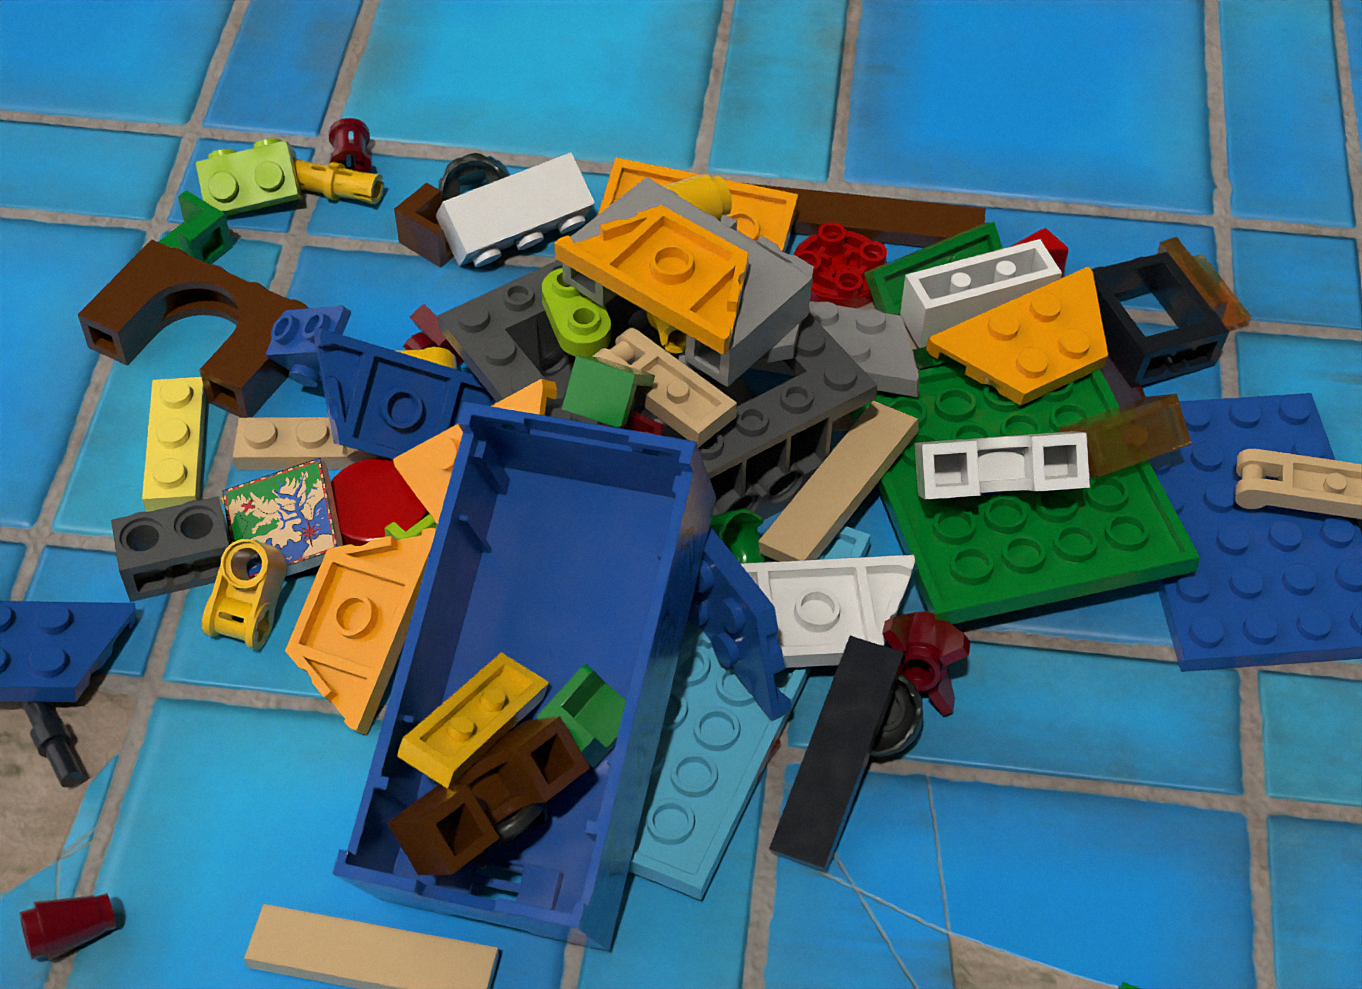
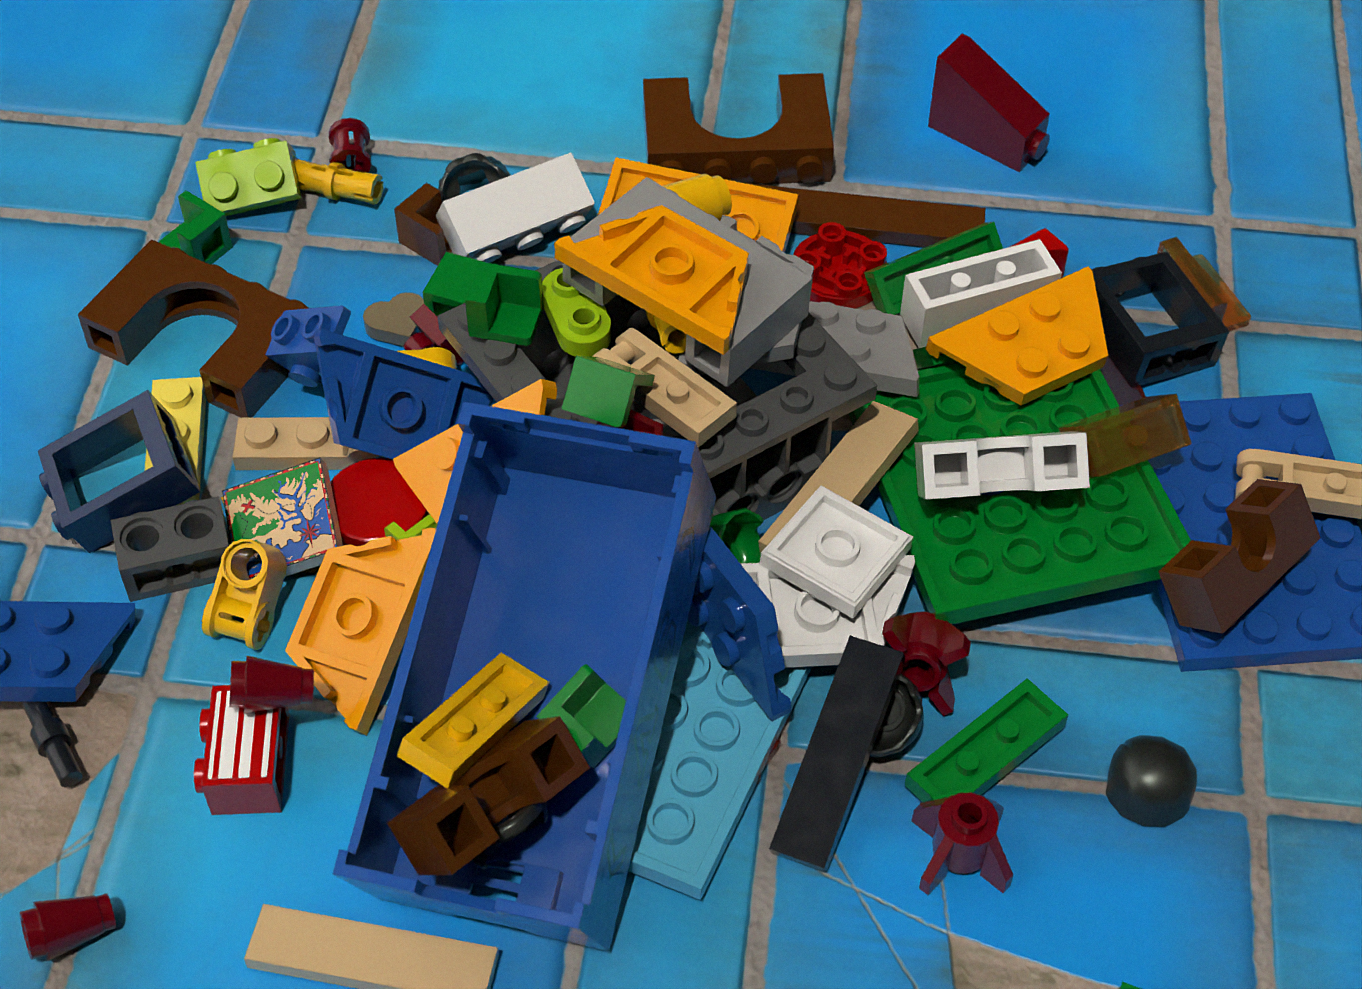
none -> dark blue window [38,390,201,553]
none -> brick [194,685,290,815]
none -> dark red cone [229,655,314,714]
none -> dark tan tile [363,292,424,346]
none -> green panel [423,252,487,317]
none -> green panel [465,262,544,346]
none -> reddish brown arch [643,73,834,184]
none -> white tile [760,485,913,619]
none -> green plate [905,678,1068,802]
none -> dark red brick [911,793,1013,895]
none -> dark red slope [928,33,1050,173]
none -> pearl dark grey hair [1106,735,1197,827]
none -> reddish brown arch [1158,479,1320,634]

